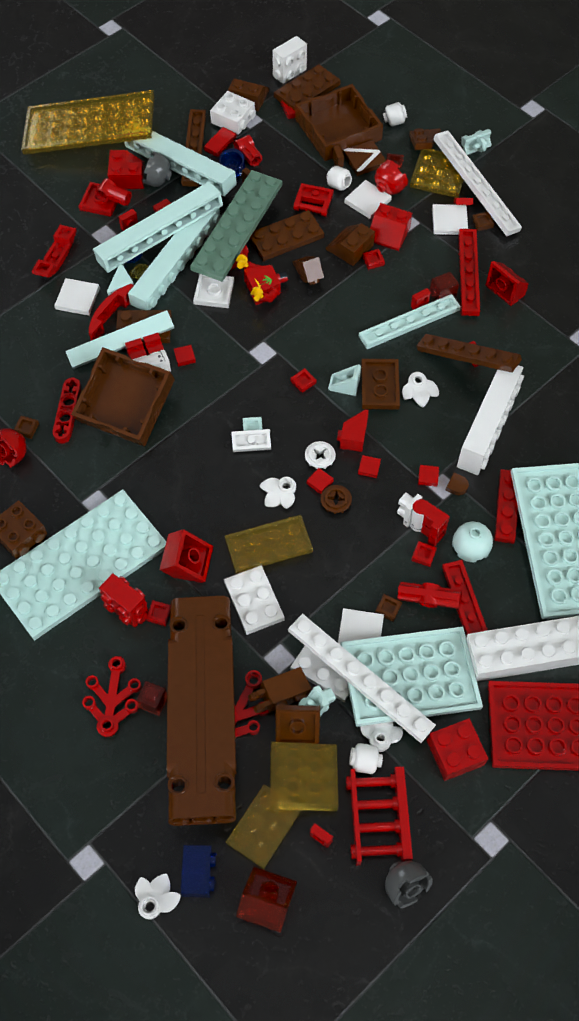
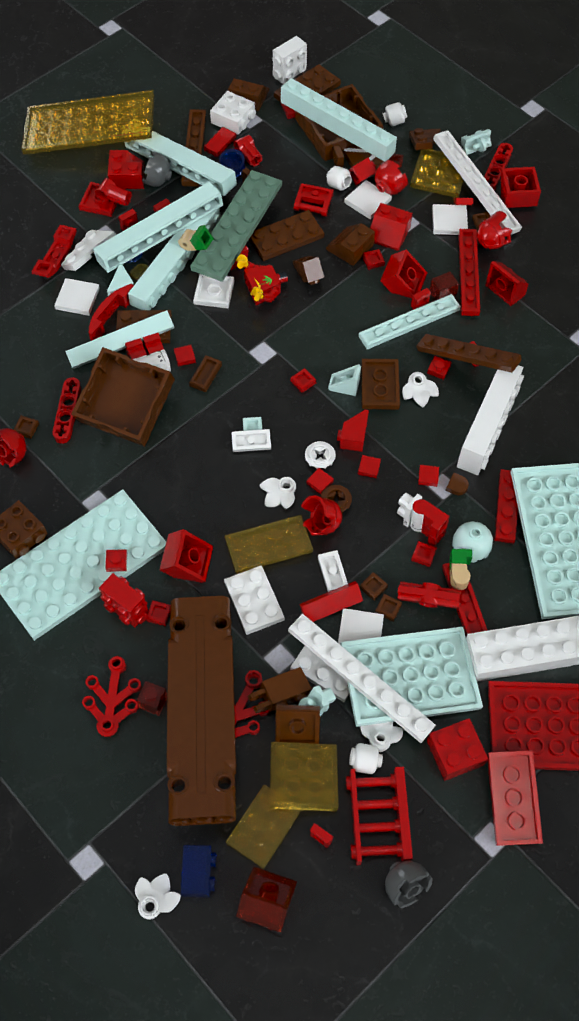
none -> white wing [61,230,116,271]
none -> red plate [105,549,128,572]
none -> green leg [178,225,214,251]
none -> reddish brown tile [189,355,222,392]
none -> light aqua brick [281,78,397,161]
none -> red tile [300,581,363,622]
none -> red helmet [301,495,342,535]
none -> white plate [318,550,348,592]
none -> red brick [349,157,376,186]
none -> reddish brown tile [359,572,388,601]
none -> red slope [380,249,428,298]
none -> red plate [427,356,452,380]
none -> leg [449,549,472,590]
none -> red helmet [477,211,512,249]
none -> red beam [484,143,513,191]
none -> red plate [487,750,543,846]
none -> red slope [501,167,541,208]

